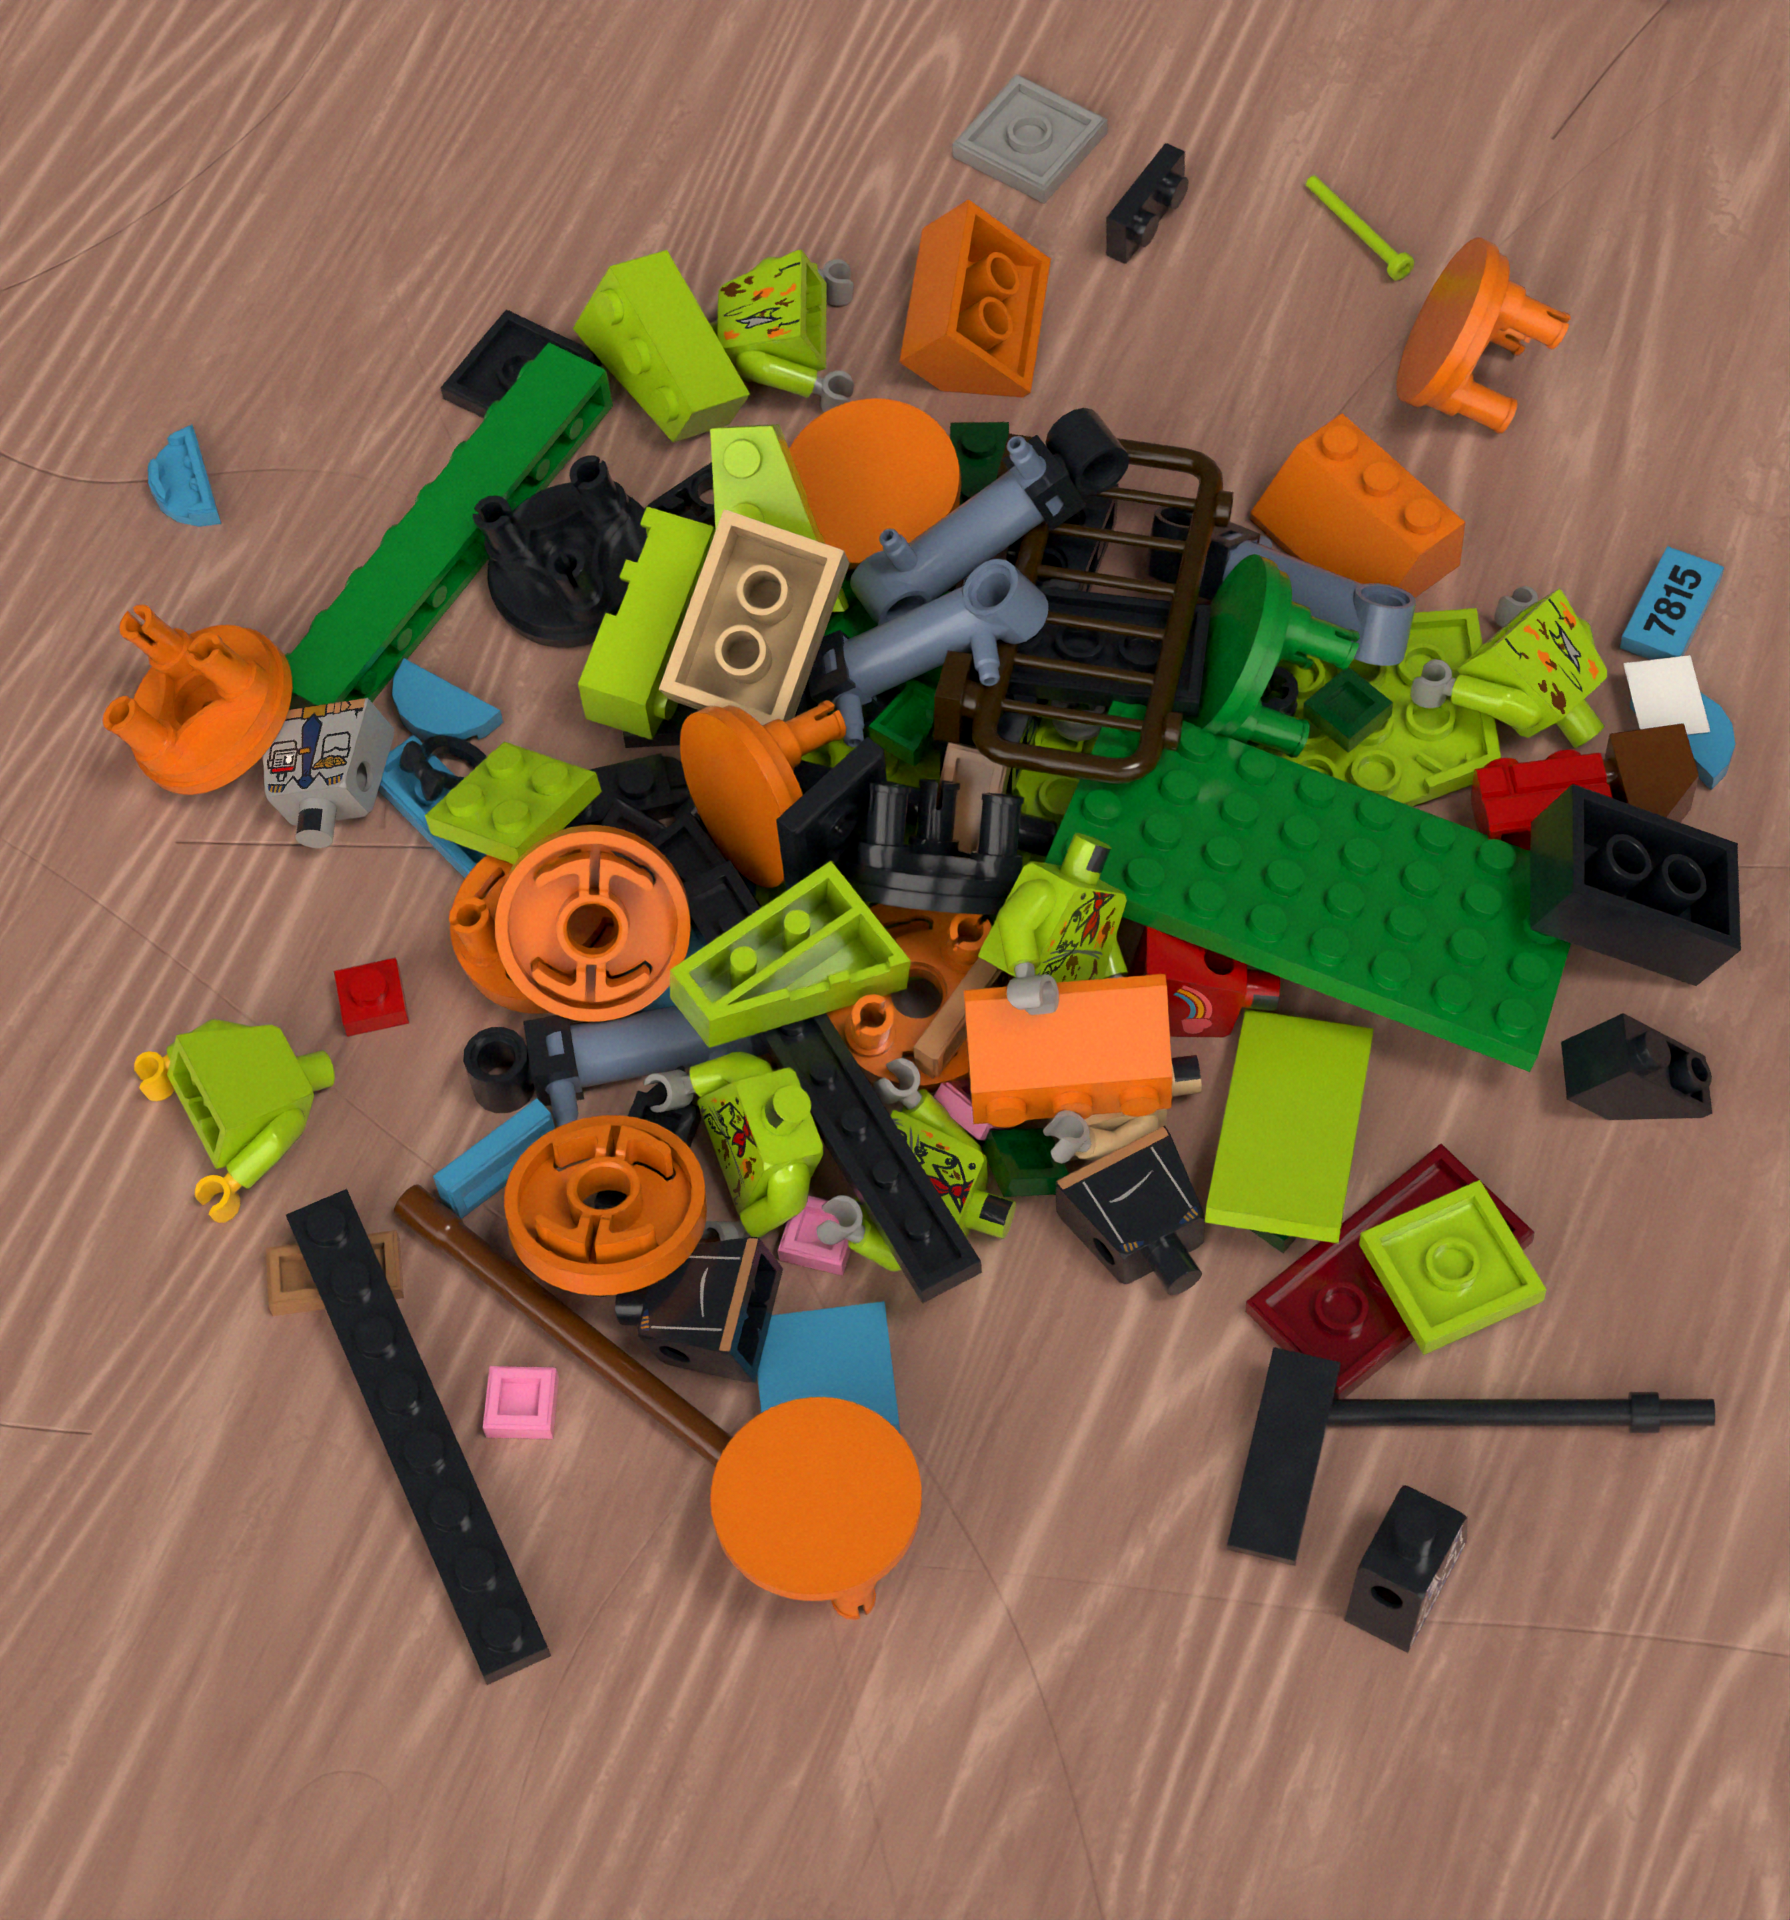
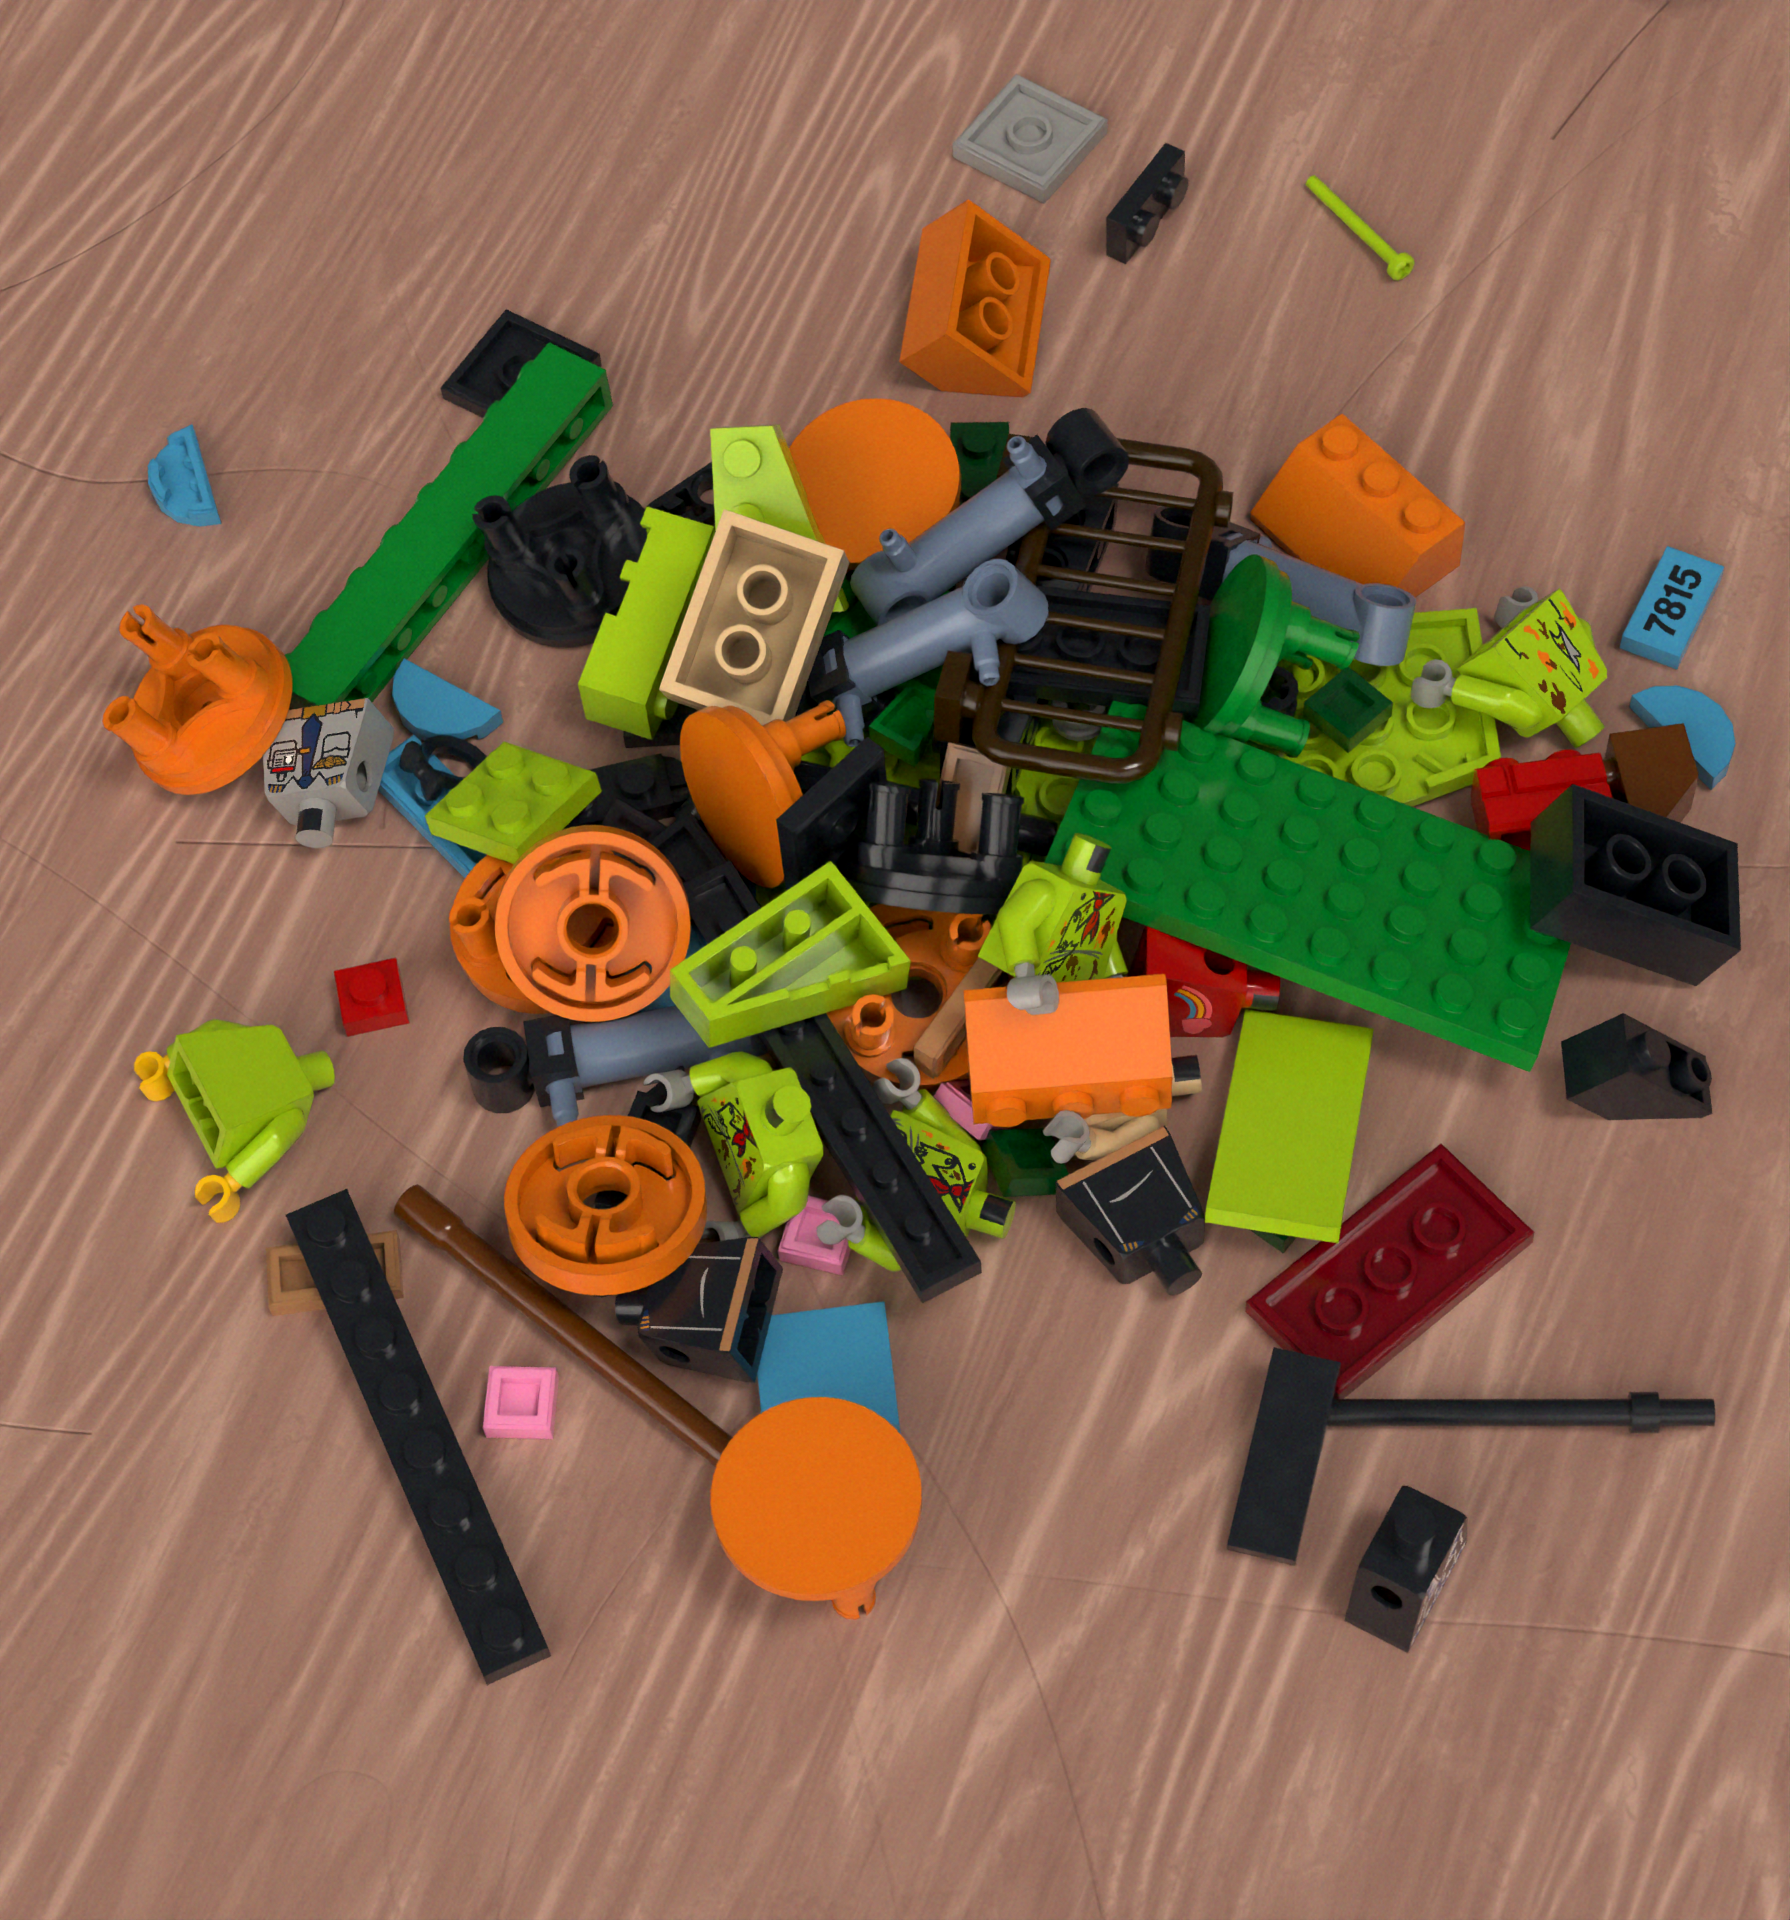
dark azure tile [433,1098,555,1219] -> none
lime wedge [572,250,750,442] -> none
lime torso [710,249,854,412] -> none
lime plate [1359,1180,1547,1355] -> none
orange piece [1396,237,1571,434] -> none
white sticker [1623,655,1710,735] -> none

